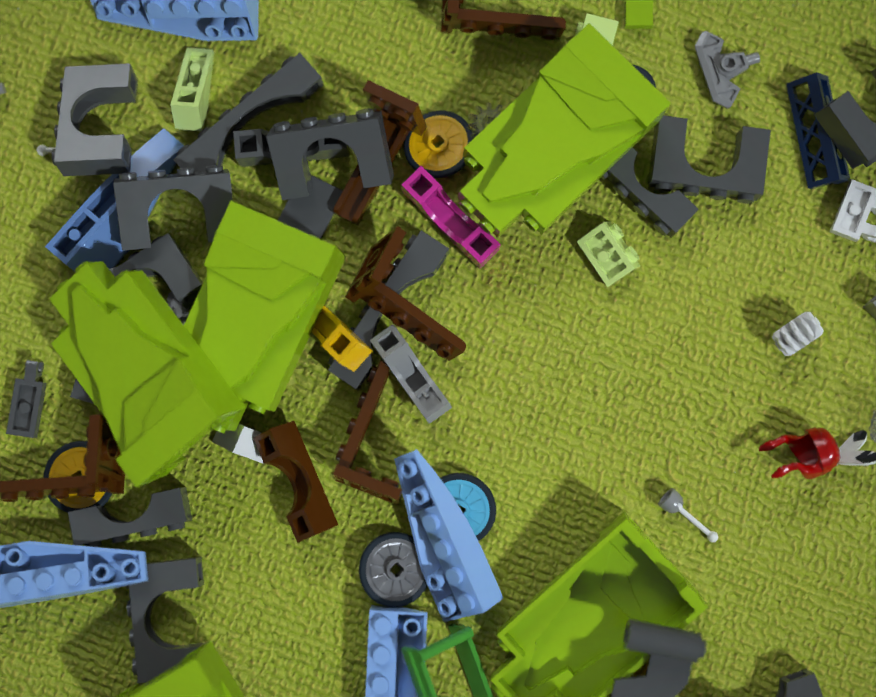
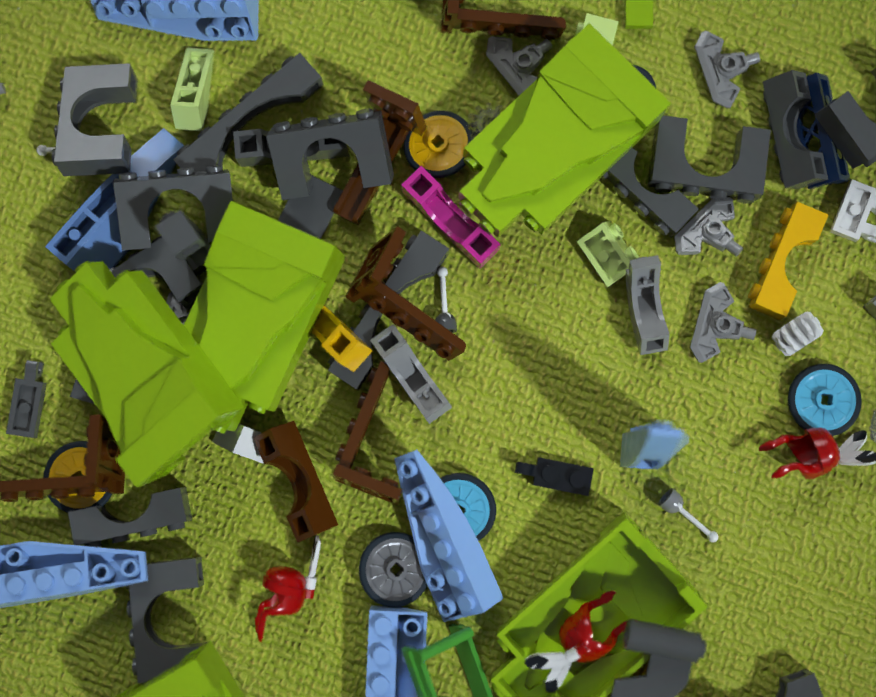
none -> dark grey arch [155,210,212,275]
none -> red hair [255,535,320,642]
none -> hinge [435,267,457,333]
none -> light grey piece [486,37,553,96]
none -> black plate [514,457,594,496]
none -> red hair [524,590,636,693]
none -> light blue wedge [620,422,689,469]
none -> light grey arch [626,255,670,355]
none -> light grey piece [674,197,743,257]
none -> light grey piece [690,282,756,363]
none -> yellow arch [748,202,828,320]
none -> dark grey arch [763,70,828,189]
none -> medium azure wheel [788,364,862,436]

